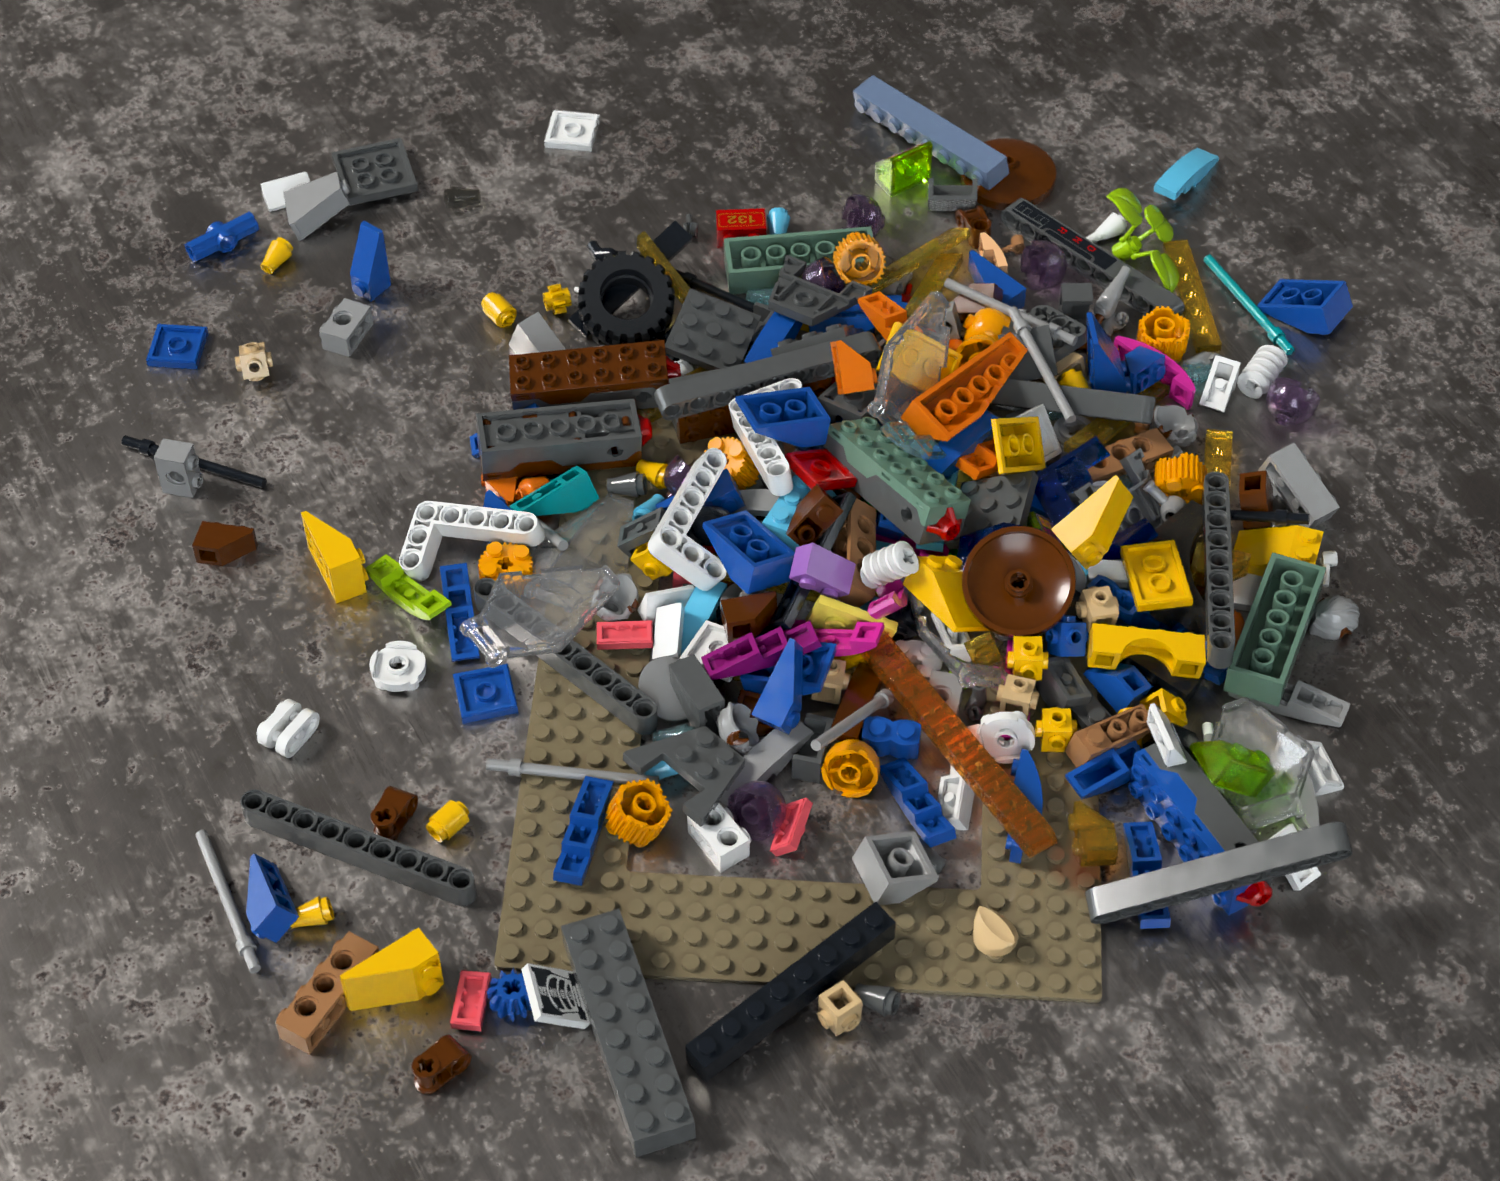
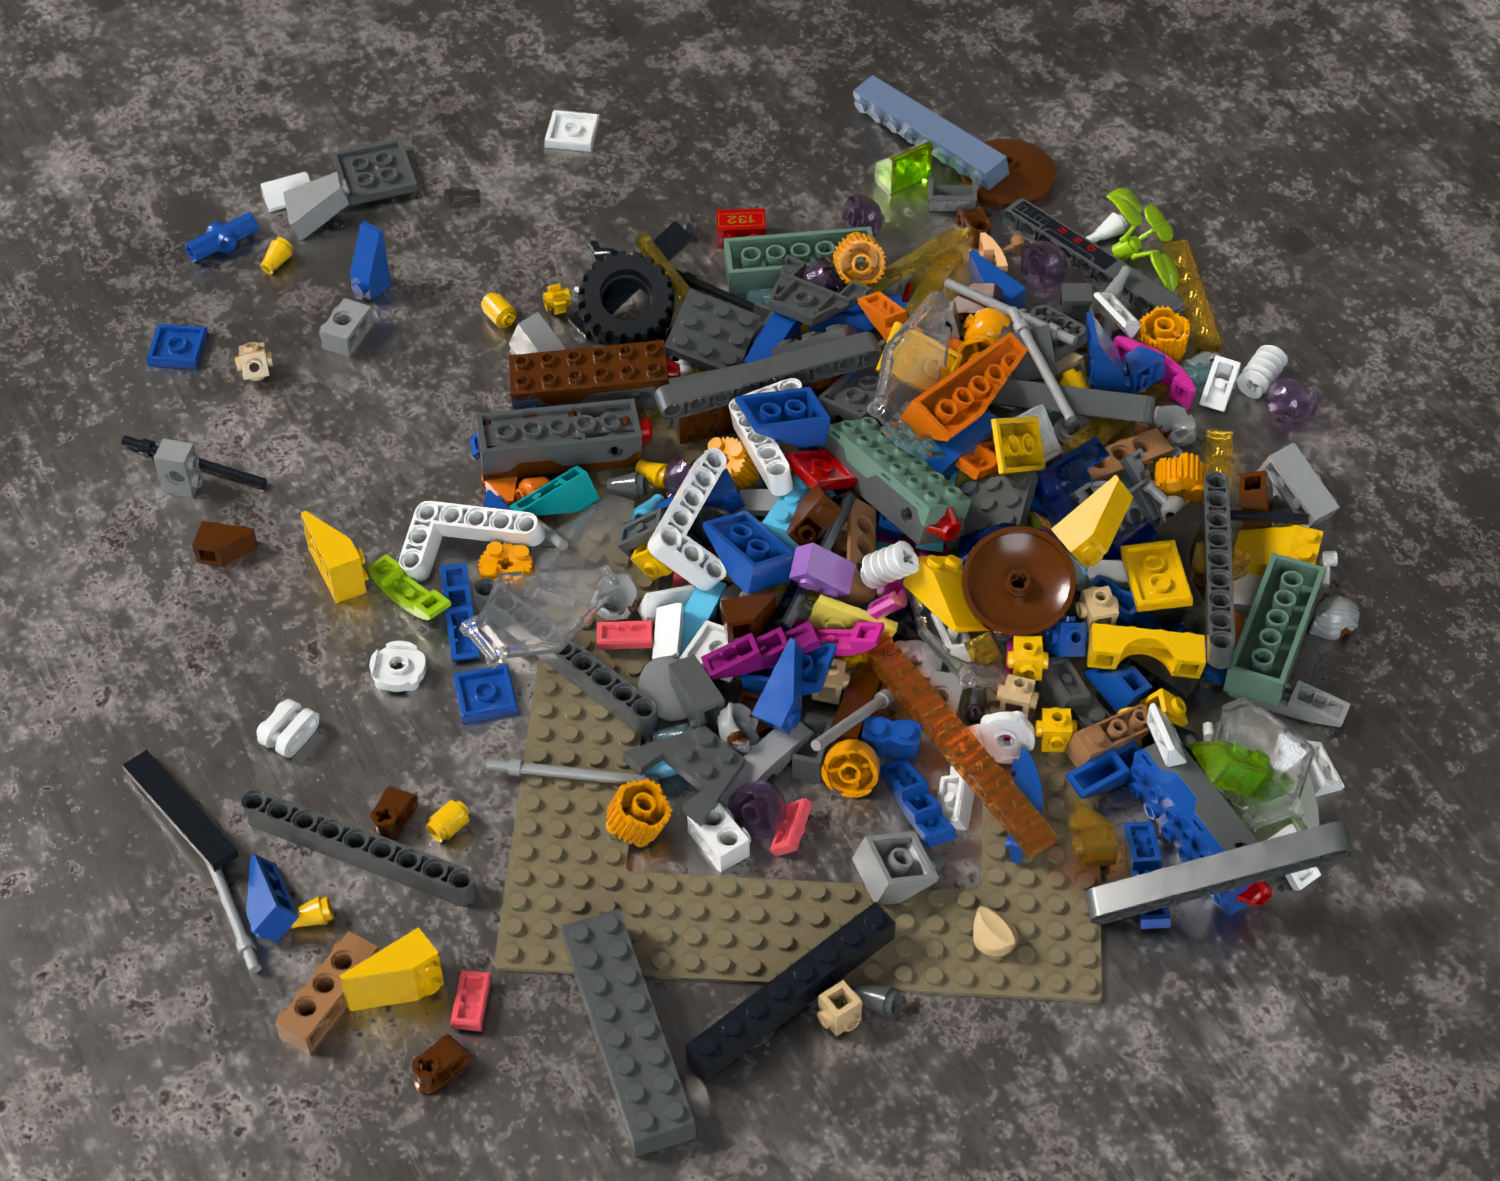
blue gear [487,967,532,1022] -> none
white tile [521,963,590,1029] -> none
blue slope [553,776,614,886] -> none
medium azure cone [766,208,791,235] -> none
orange slope [830,340,877,395] -> none
medium azure slope [1154,148,1219,200] -> none
teal bar [1204,255,1295,356] -> none
blue slope [1257,279,1353,335] -> none
none -> black tile [122,750,239,872]
none -> white slope [1093,292,1142,339]

